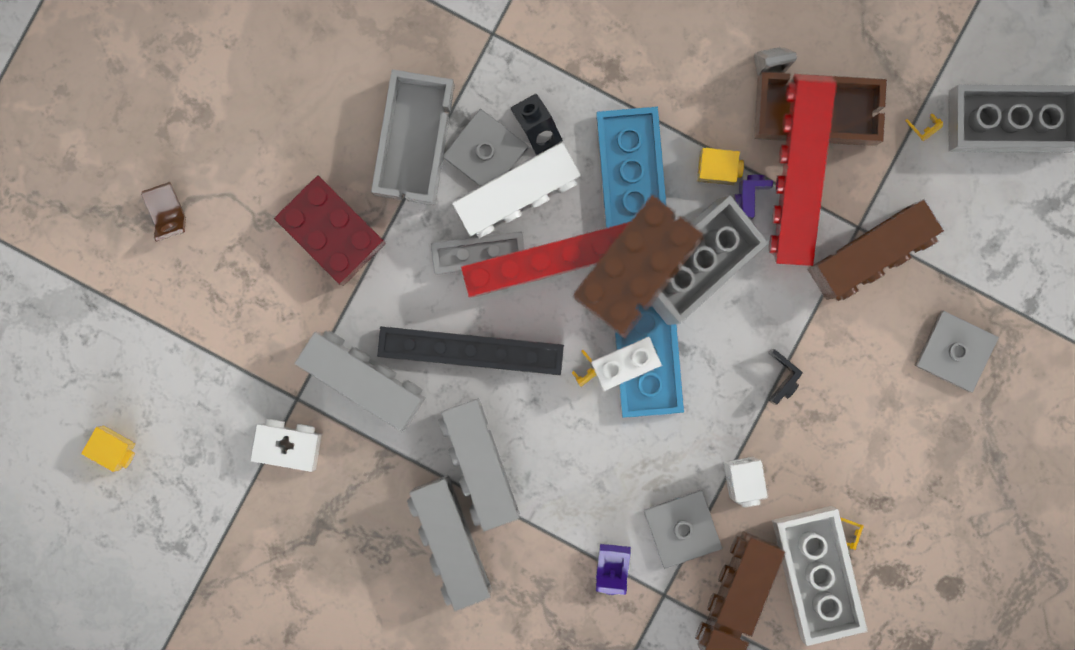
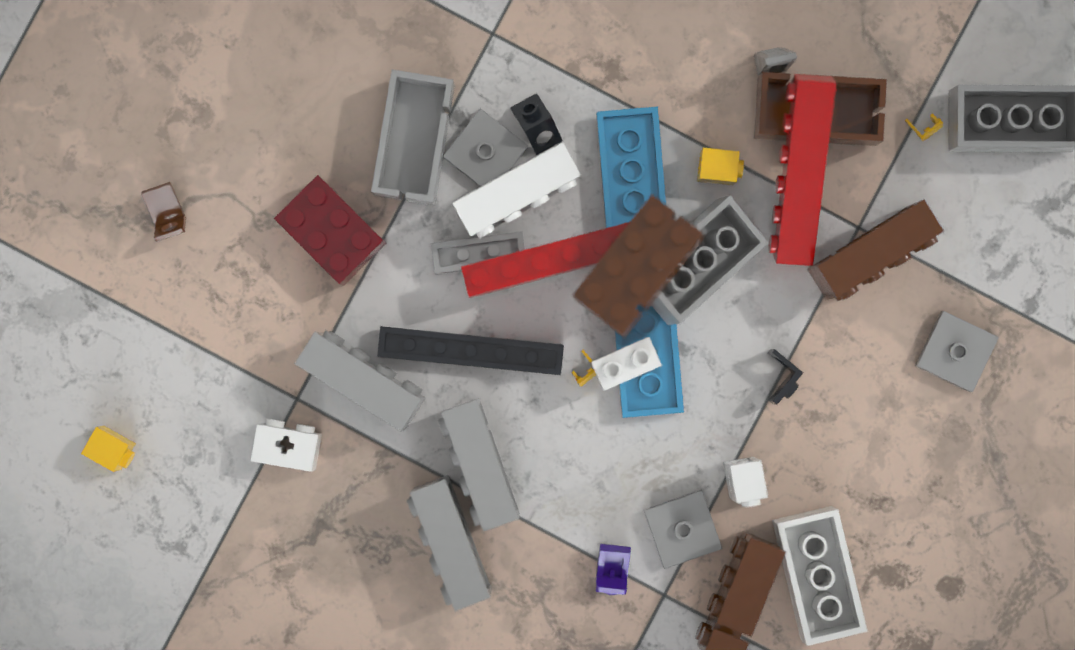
dark purple bracket [734,175,773,220] -> none
yellow piece [840,517,864,550] -> none

